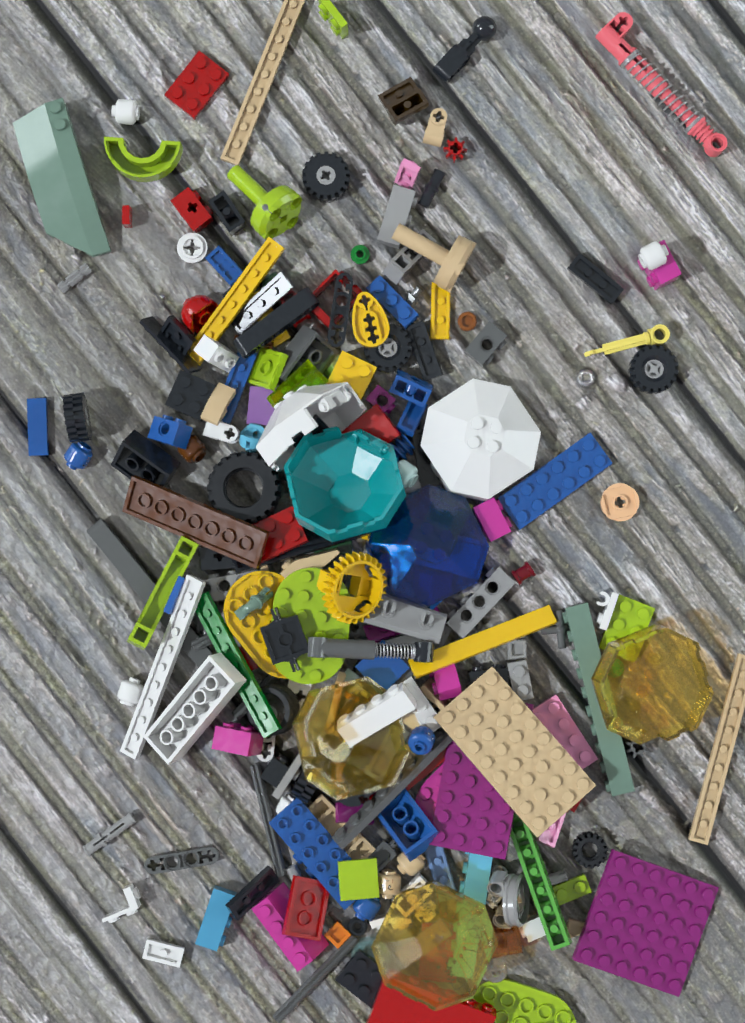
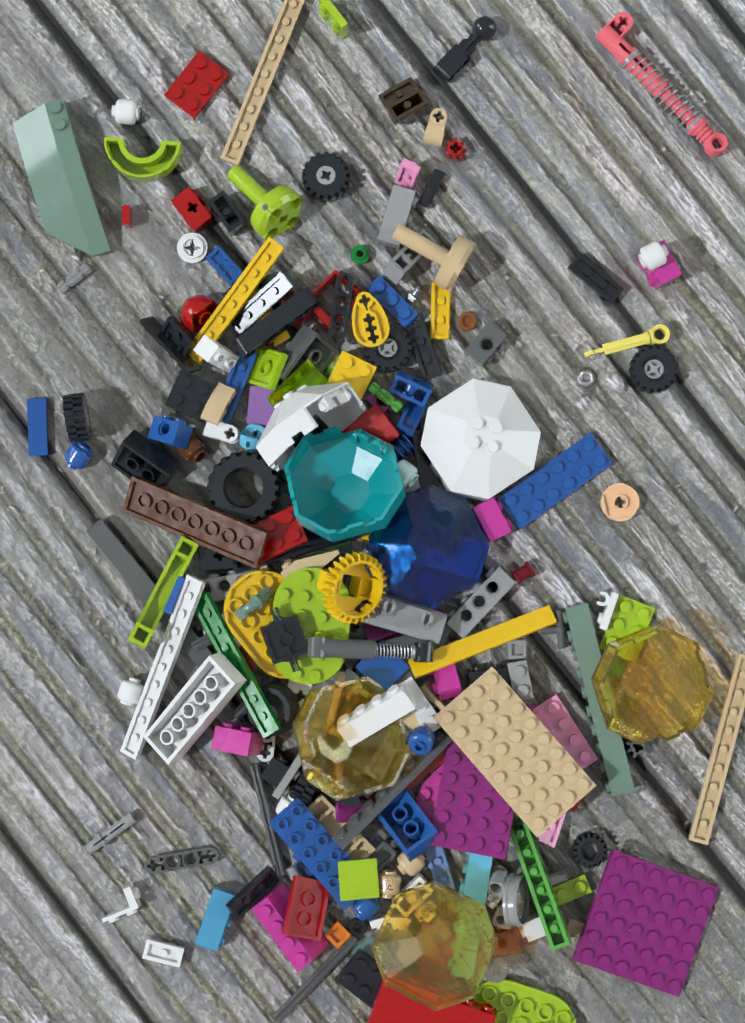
none -> bright green axle [369,382,403,412]

